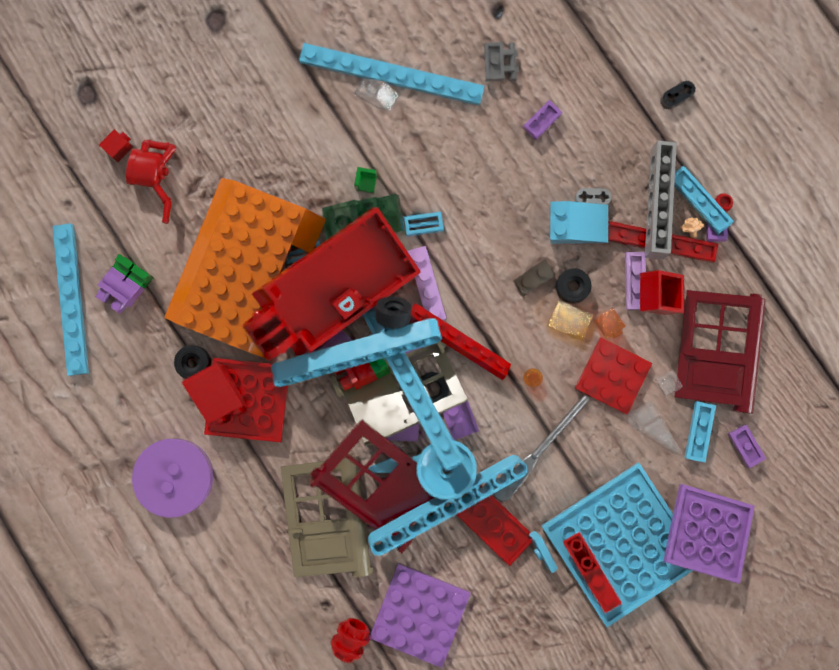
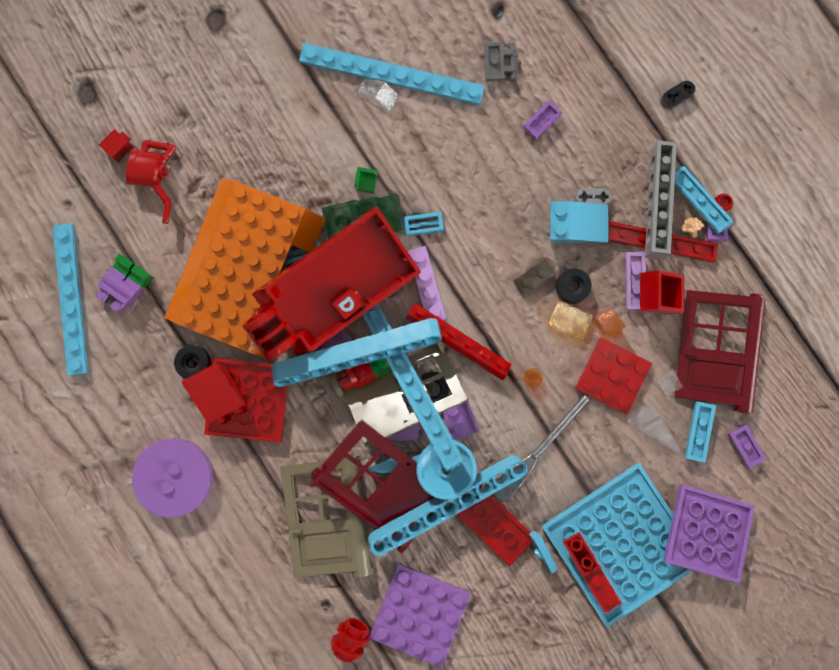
black tyre [375,297,411,329] -> none

